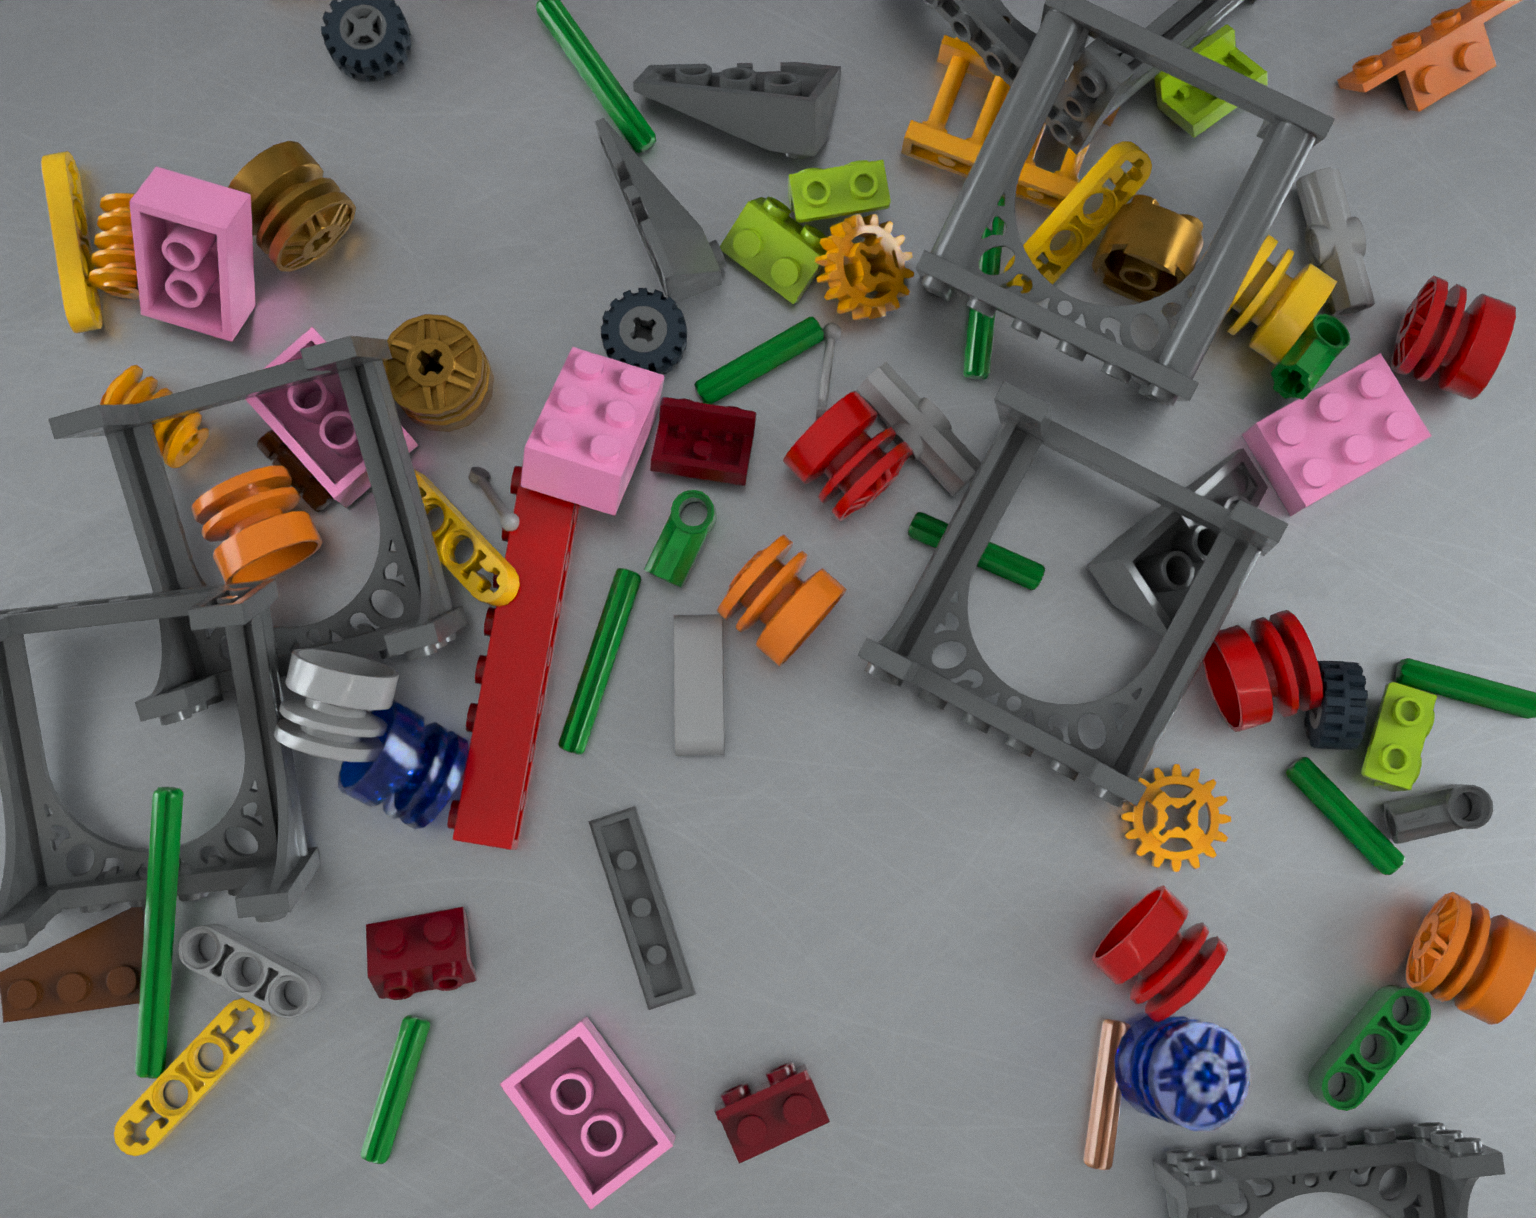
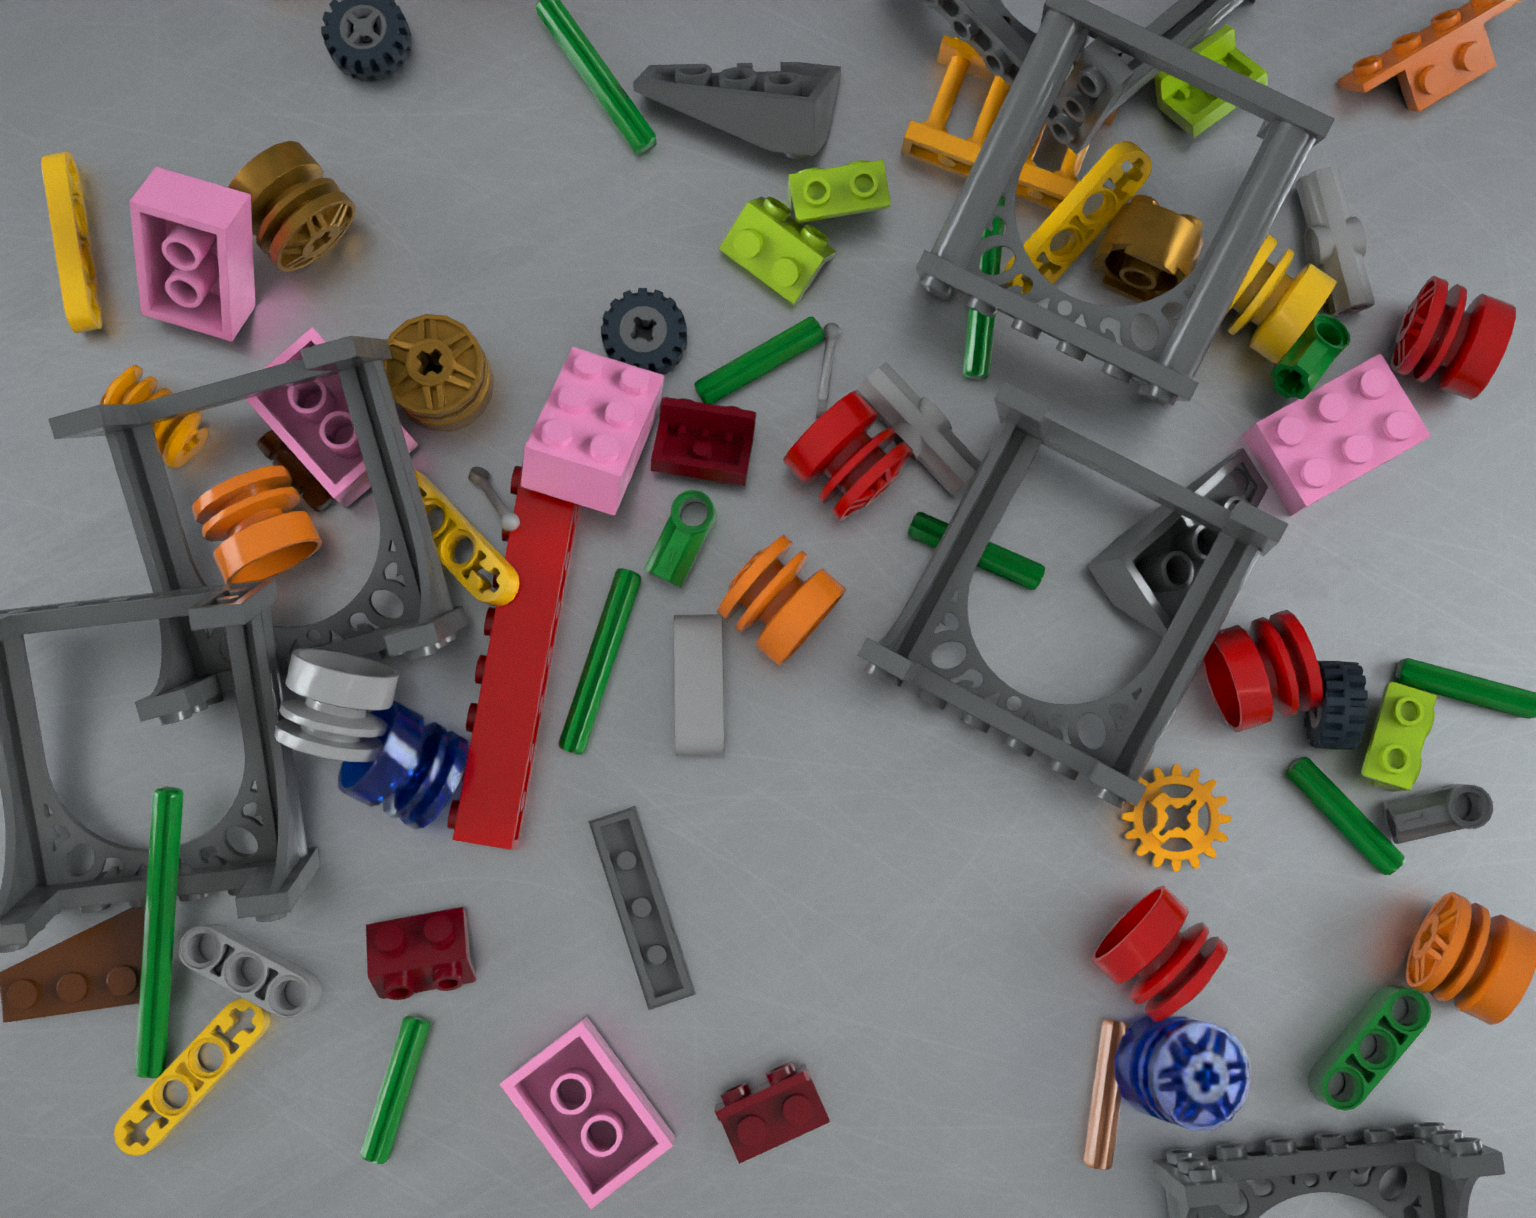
light orange piece [88,193,139,300] -> none
dark grey wedge [595,118,726,303] -> none
light orange gear [815,214,914,320] -> none

